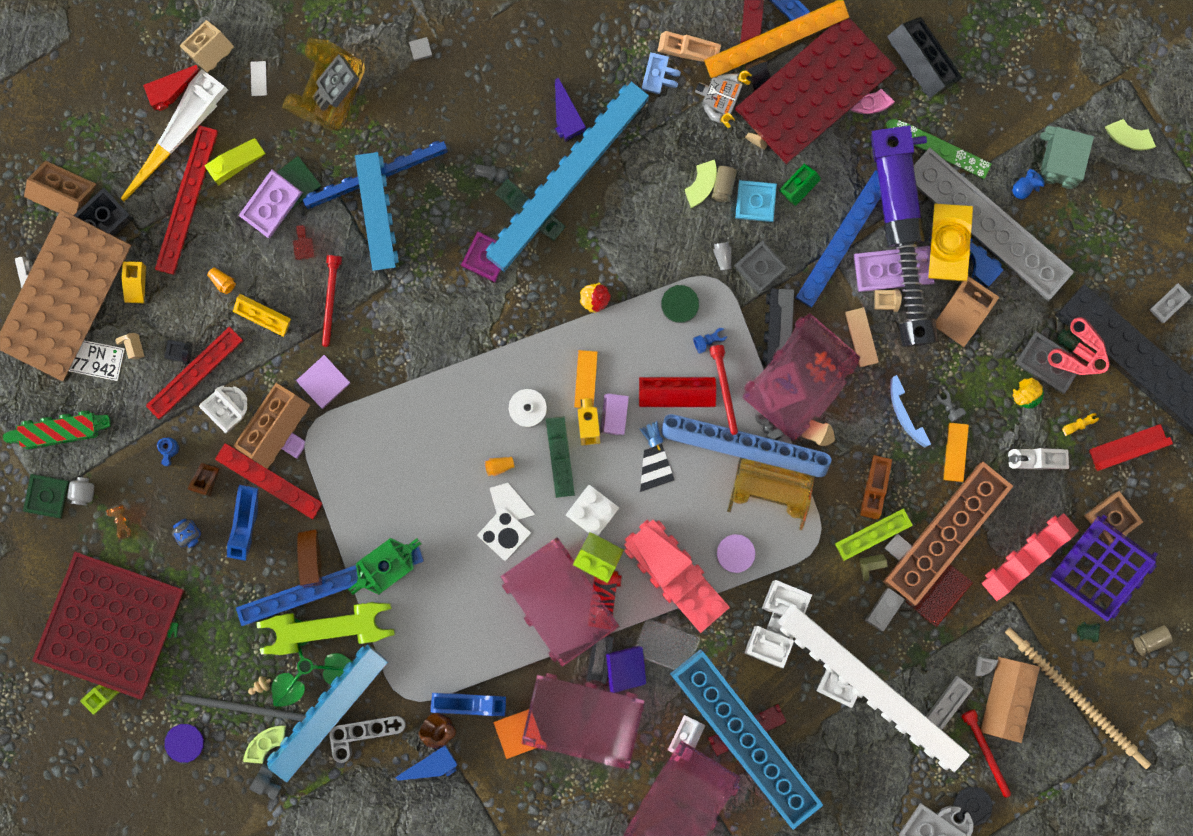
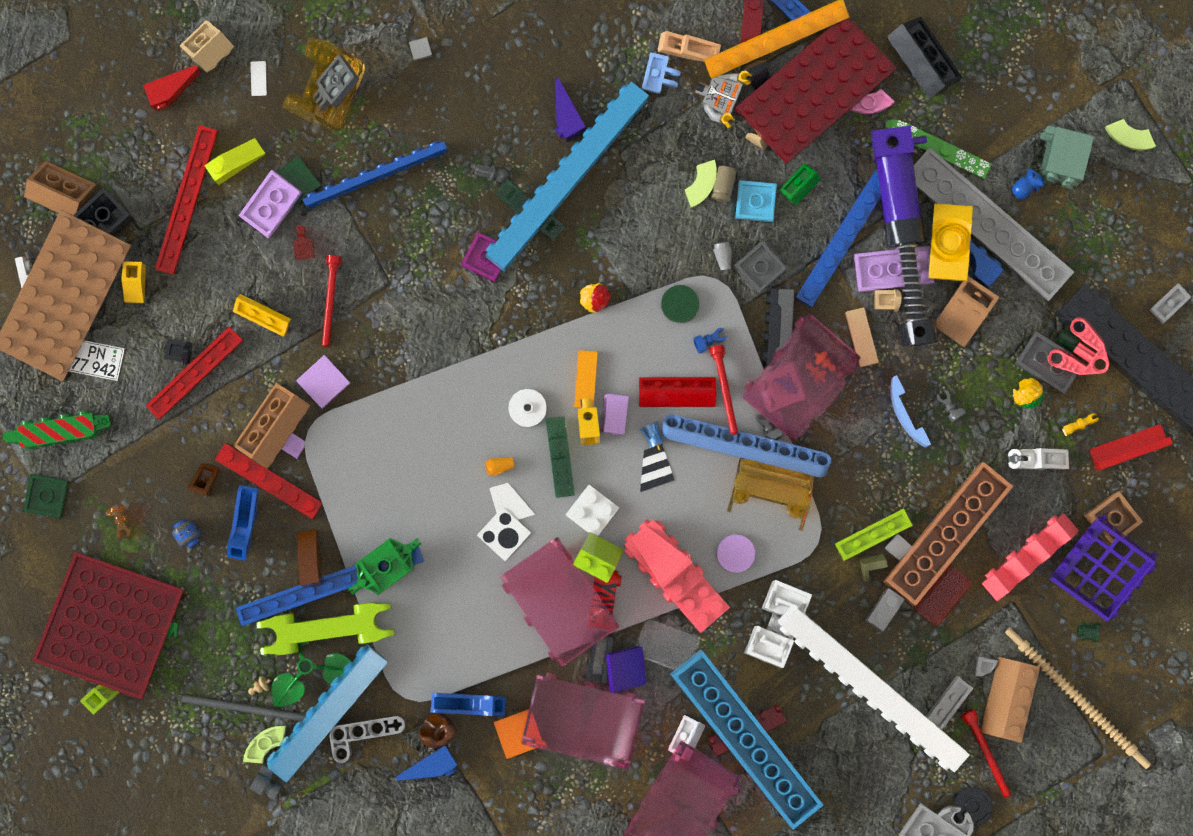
light grey head [67,477,95,506] -> none
tan tile [115,333,145,359] -> none
white plate [121,69,228,201] -> none
blue piece [157,437,179,467] -> none
dark purple tile [165,724,204,762] -> none
white slope [199,386,247,433] -> none
light orange cone [207,267,236,294] -> none
dark azure brick [355,152,399,271] -> none
tan tile [801,419,835,446] -> none
white plate [816,669,857,708] -> none
dark orange slope [860,455,892,520] -> none
light orange tile [943,423,969,482] -> none
dark tan piece [1134,625,1173,656] -> none

